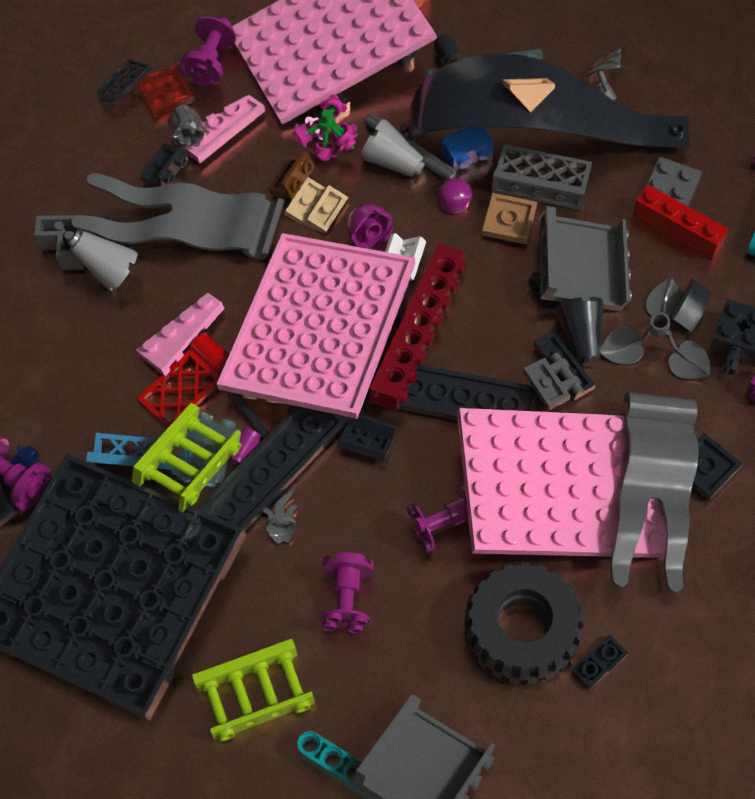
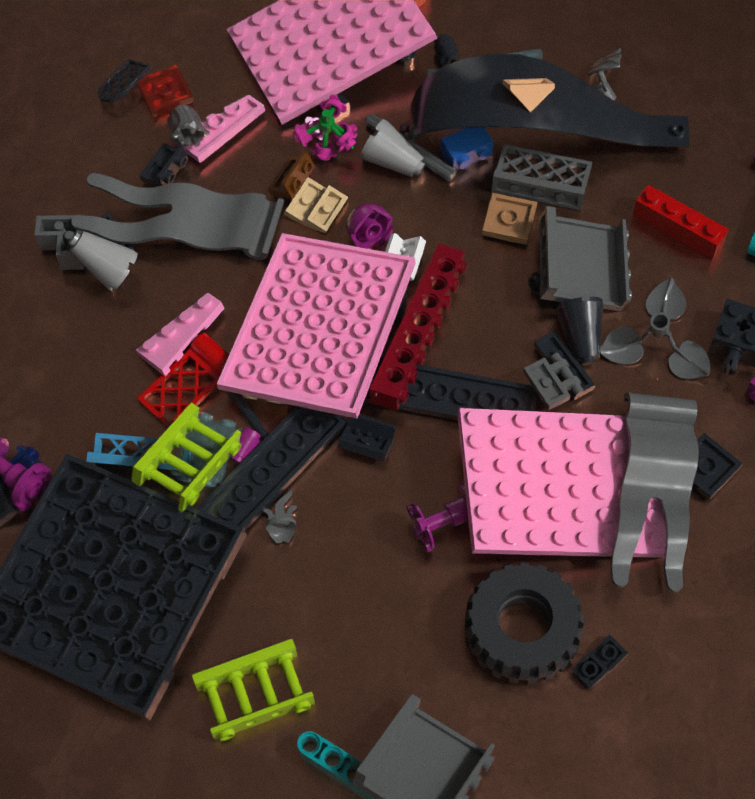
magenta piece [178,16,237,87] -> none
magenta piece [318,552,374,634] -> none
magenta hair [437,178,472,214] -> none
dark grey plate [646,157,703,206] -> none
black slope [670,279,712,332] -> none

